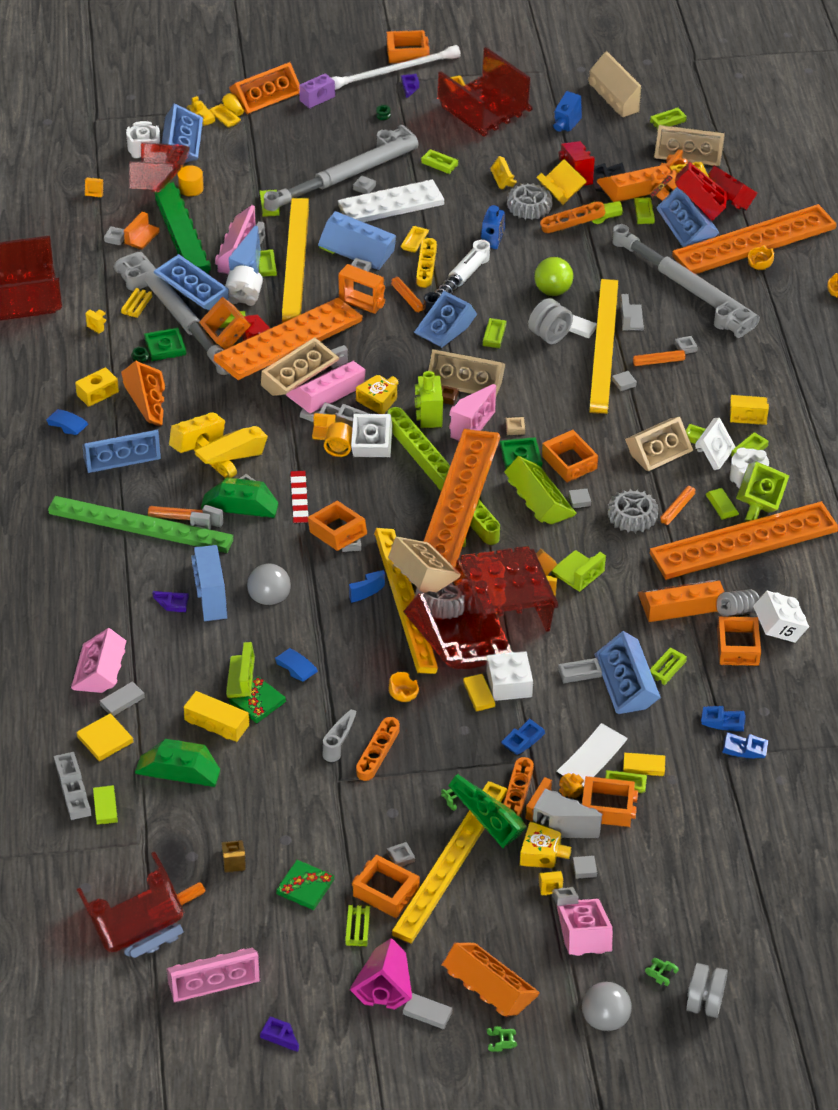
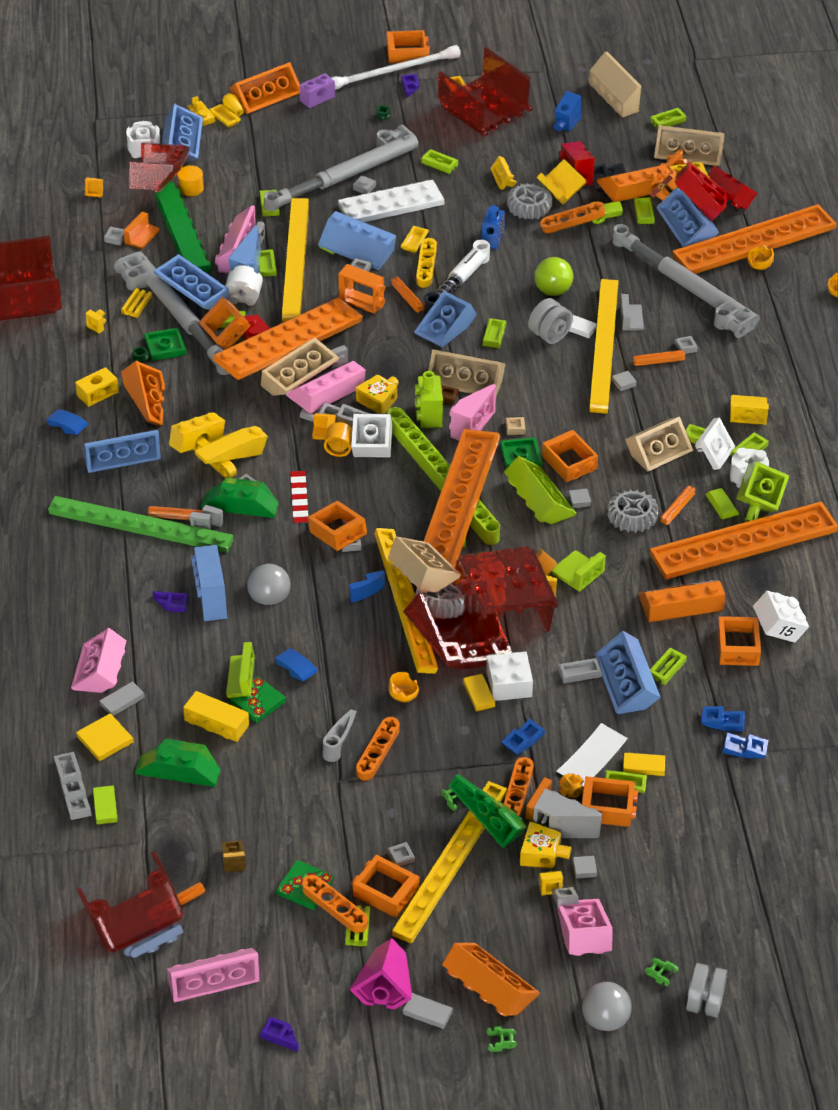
light grey piece [716,589,760,617] -> none
none -> orange beam [302,875,368,933]

